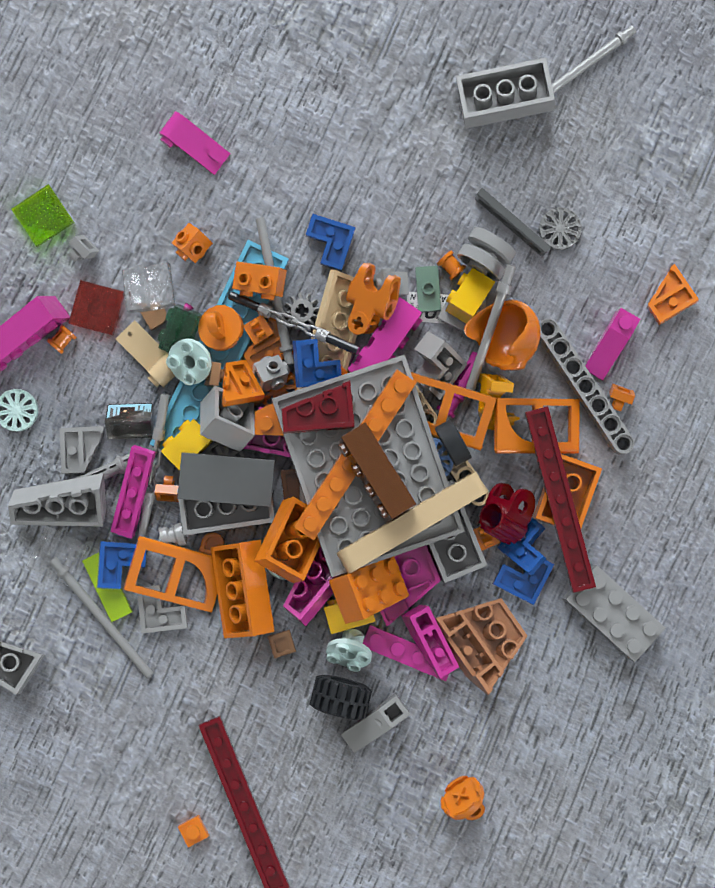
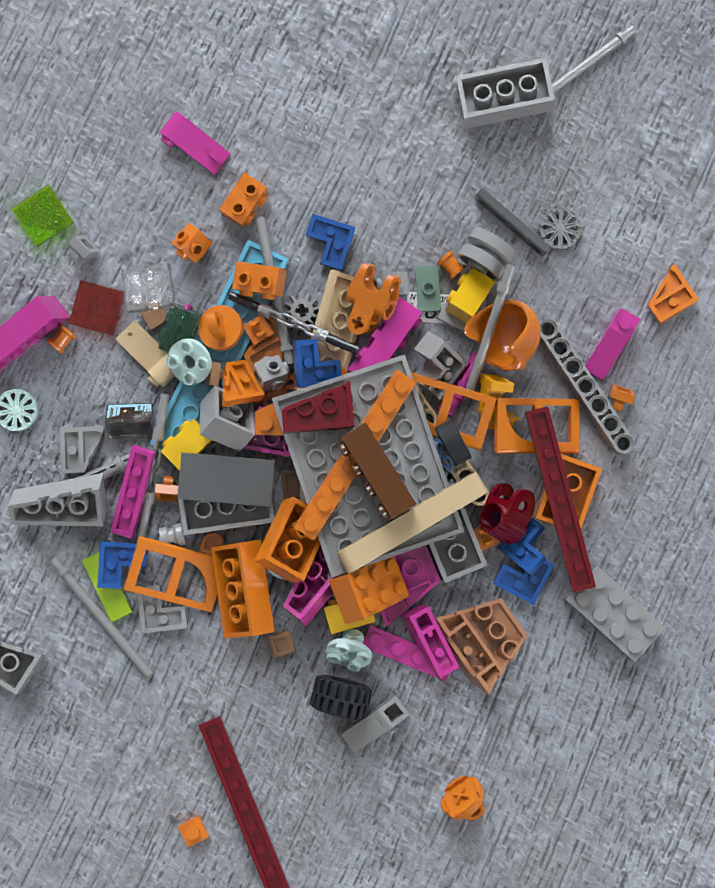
none -> orange brick [219,172,269,229]

